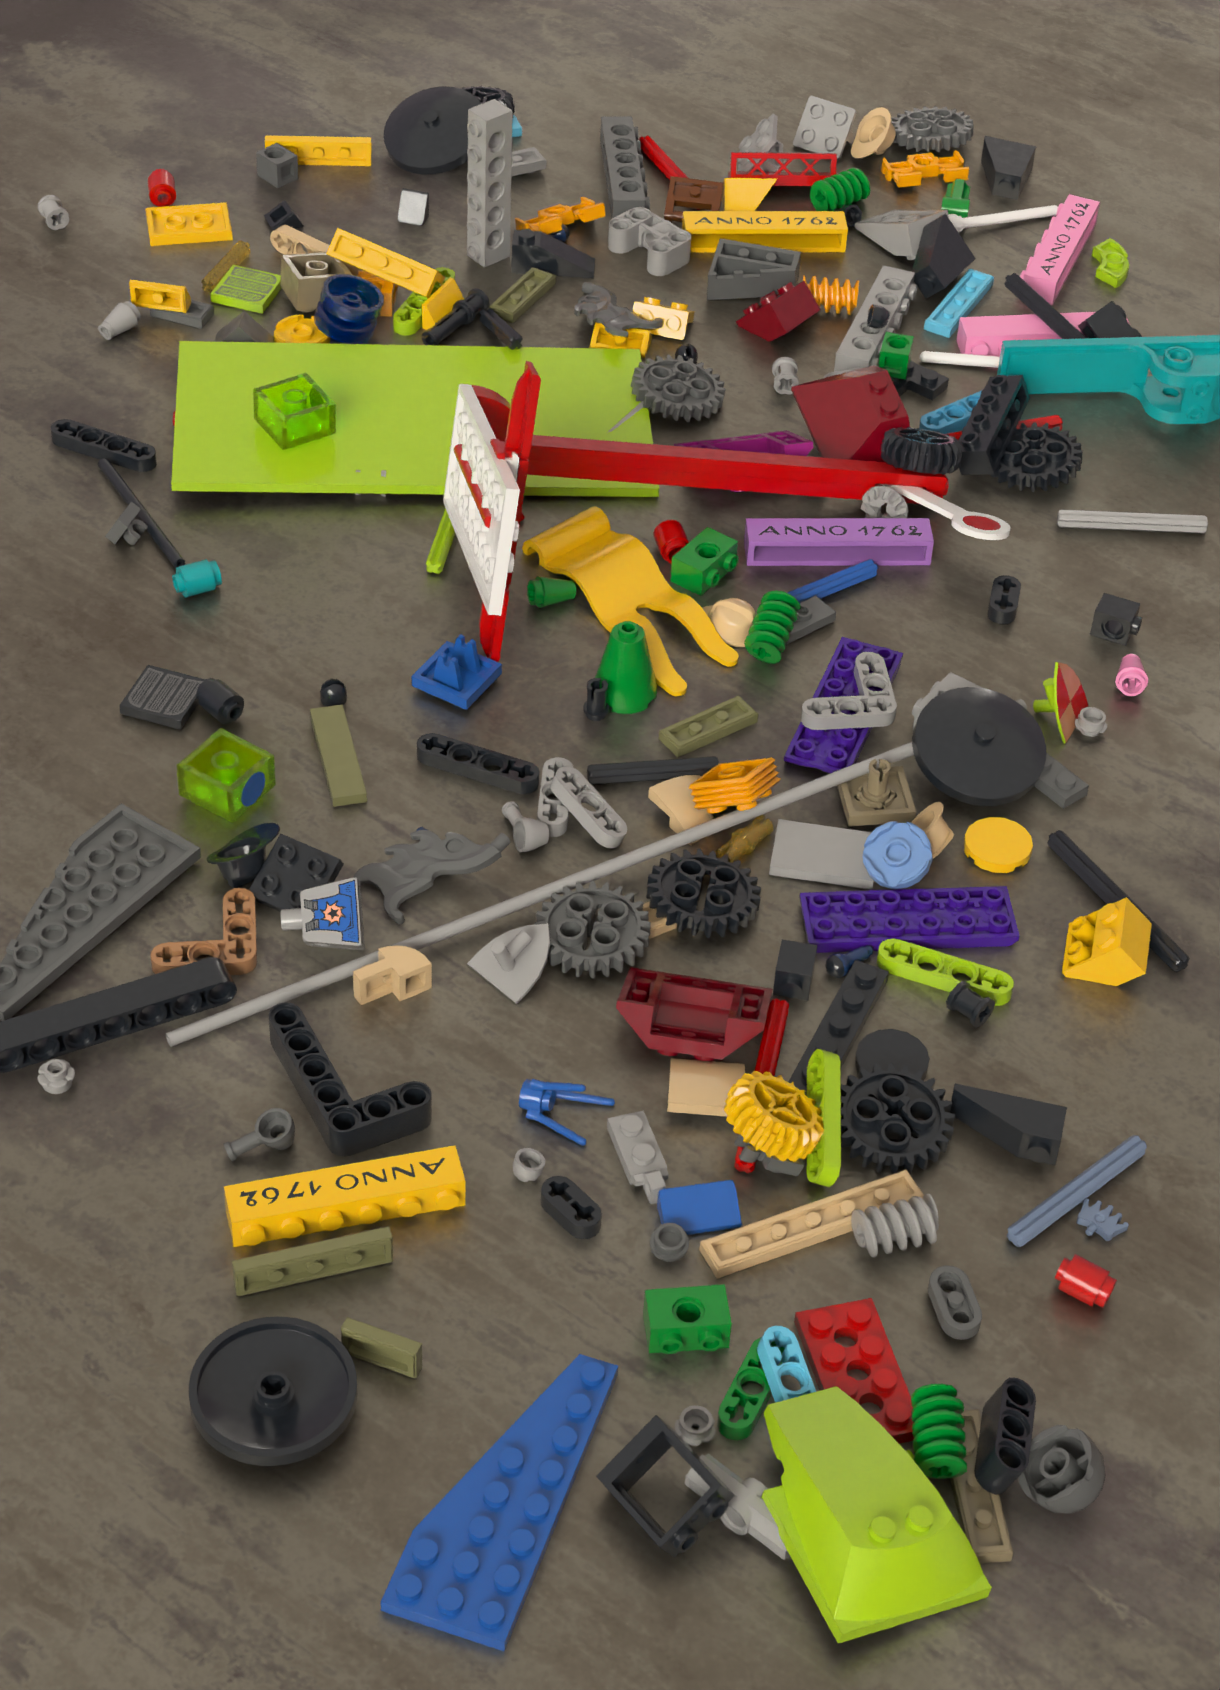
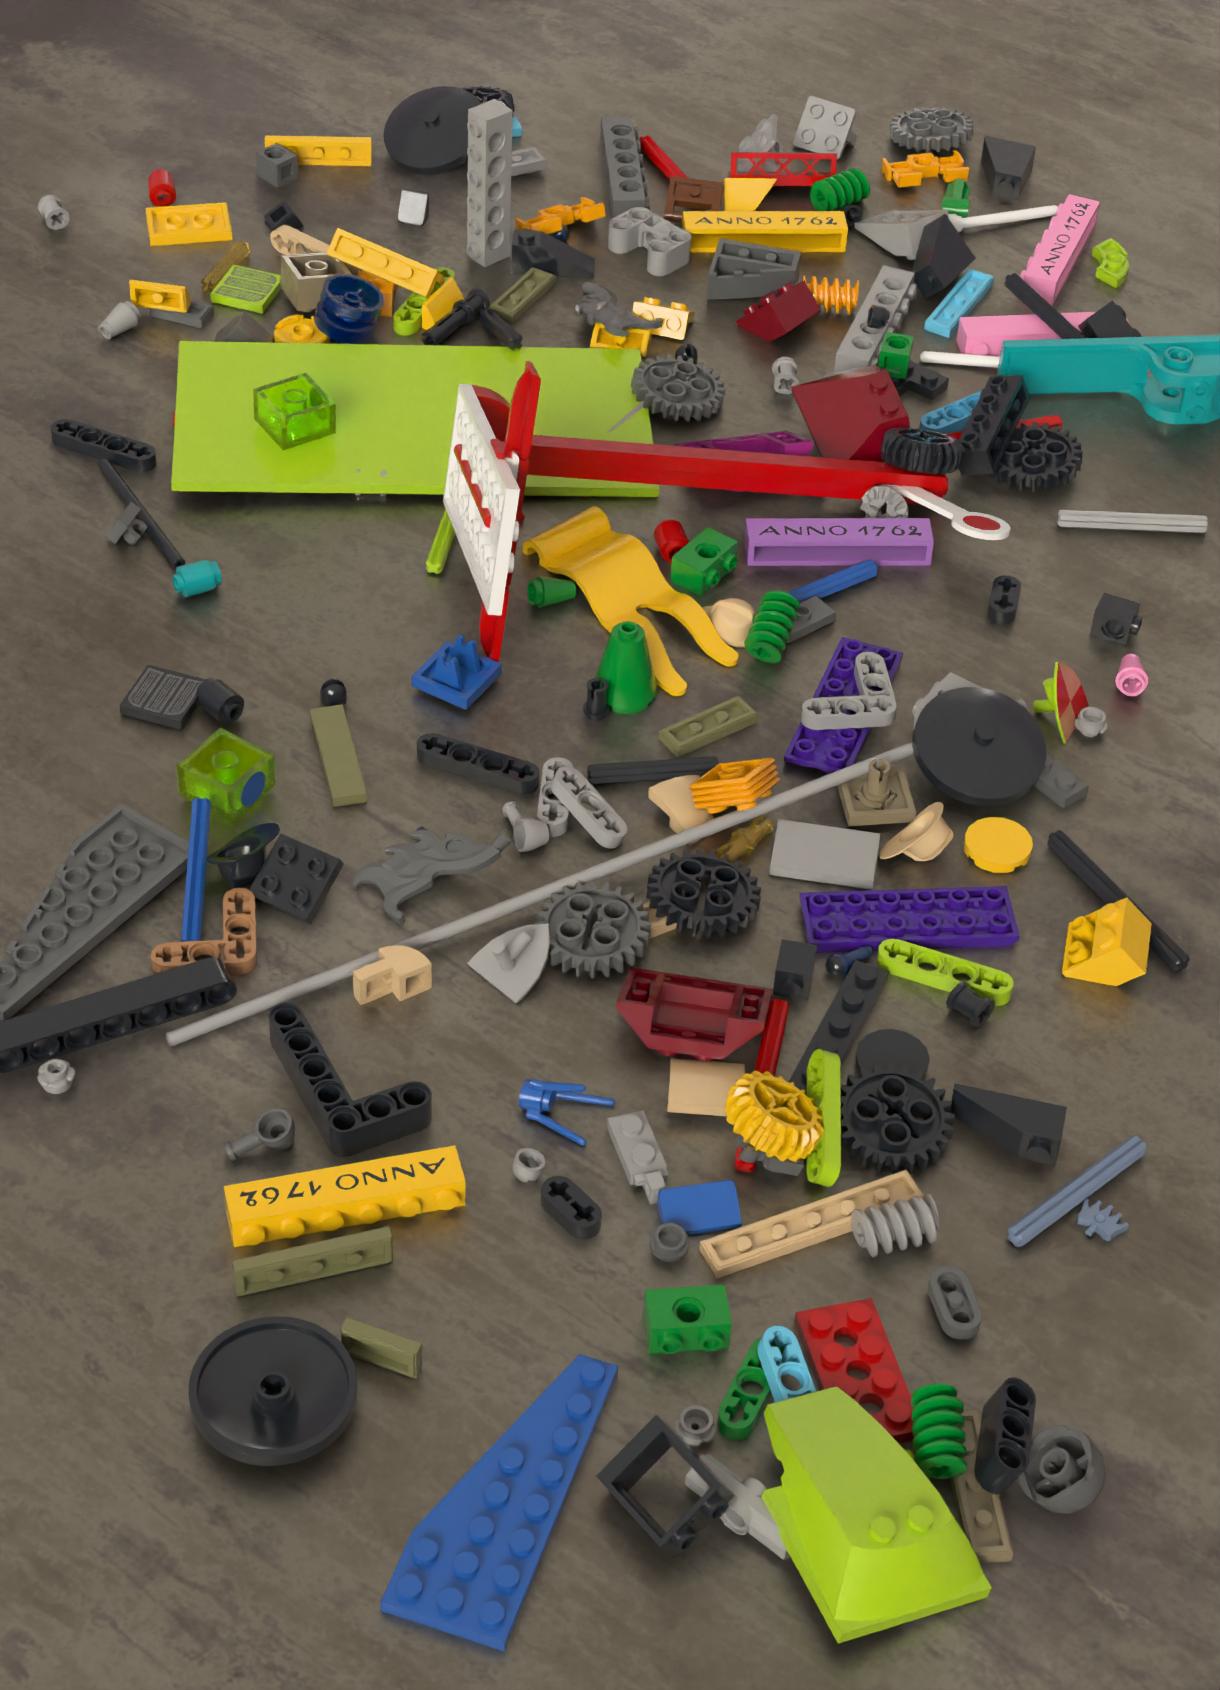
torso [281,877,365,950] -> none
tan piece [851,107,896,159] -> none
medium blue tile [863,821,933,889] -> none
red brick [1054,1254,1117,1308] -> none
none -> blue axle [181,797,211,942]

